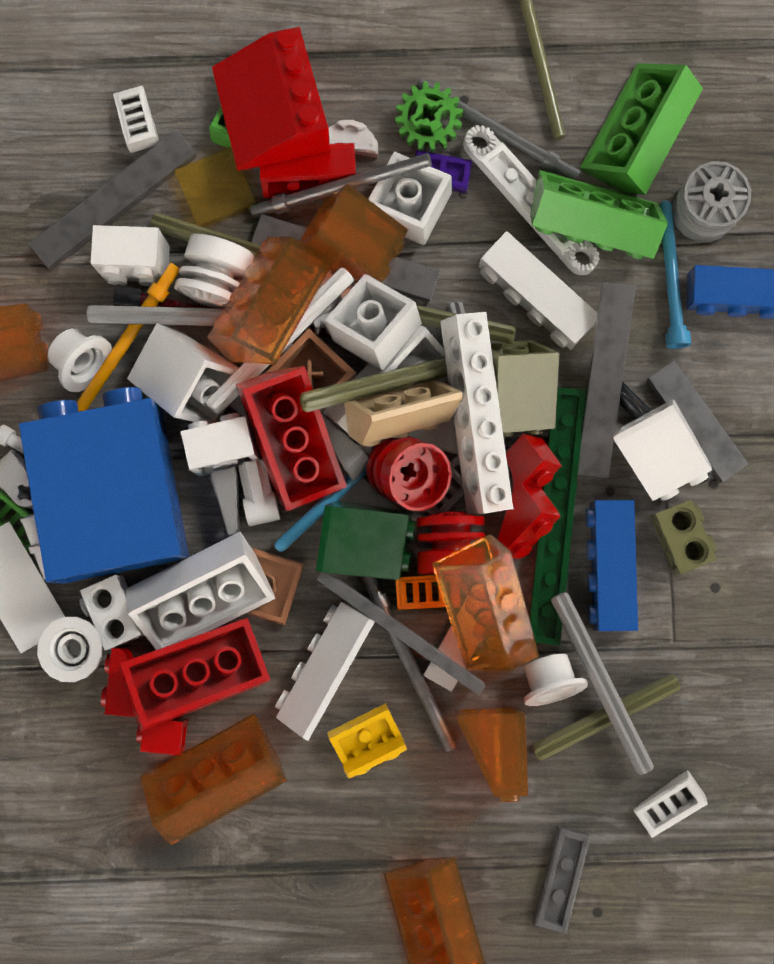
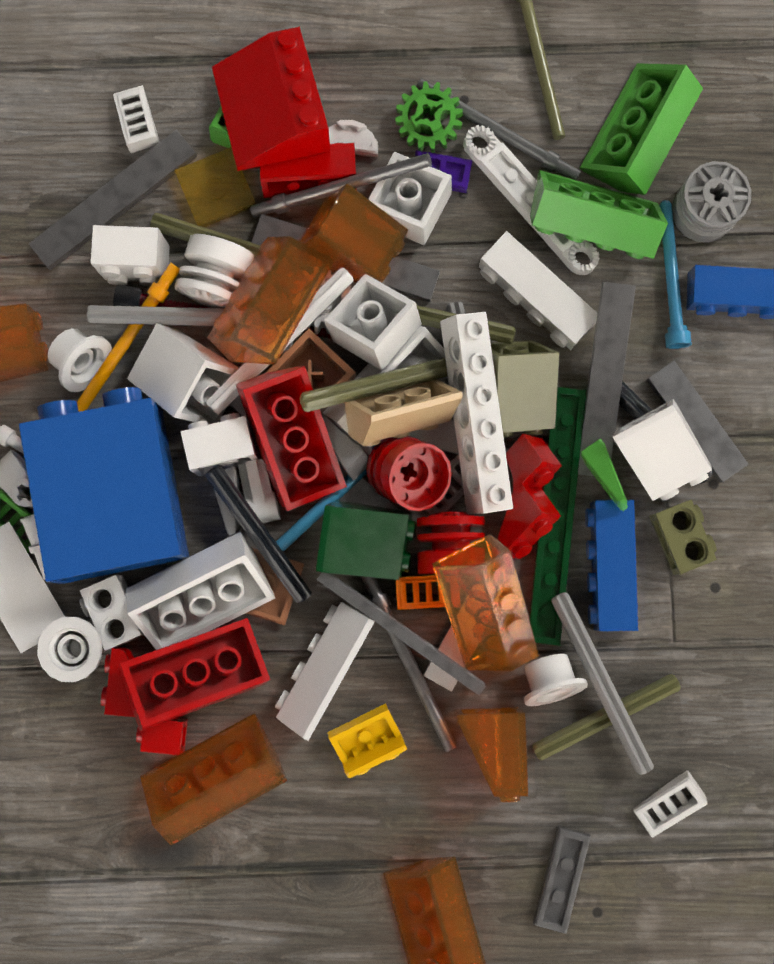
none -> black axle [205,465,312,603]
none -> bright green slope [581,439,628,511]

